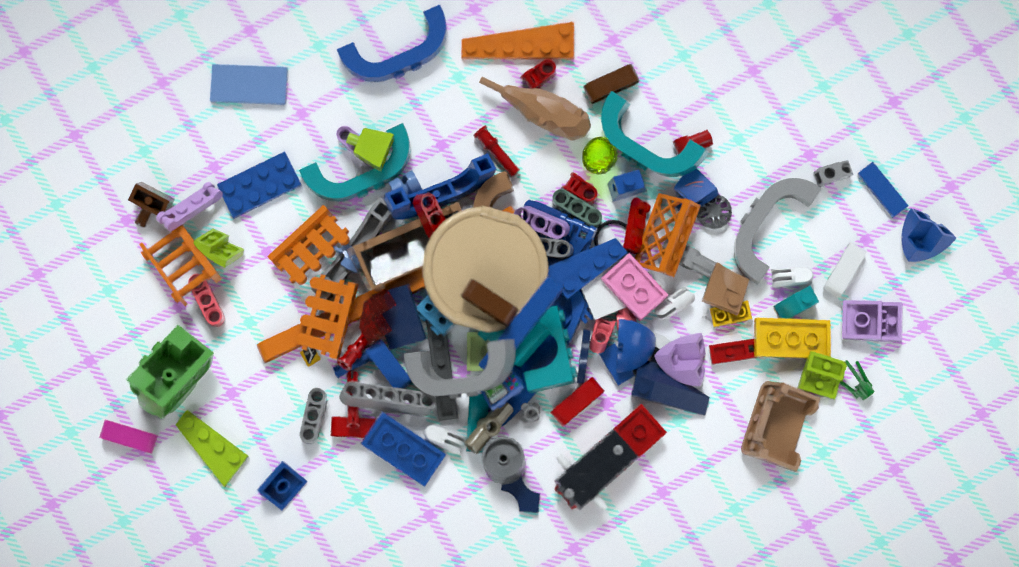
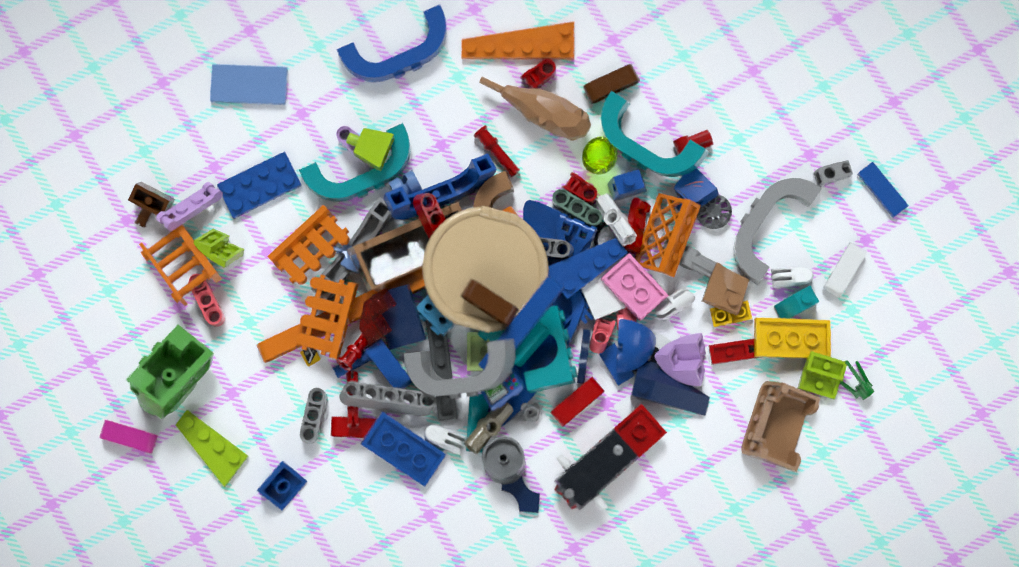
lavender beam [514,206,570,239] -> none
lavender slope [842,300,903,342] -> none
blue brick [901,208,956,262] -> none
none -> white piece [595,193,637,246]

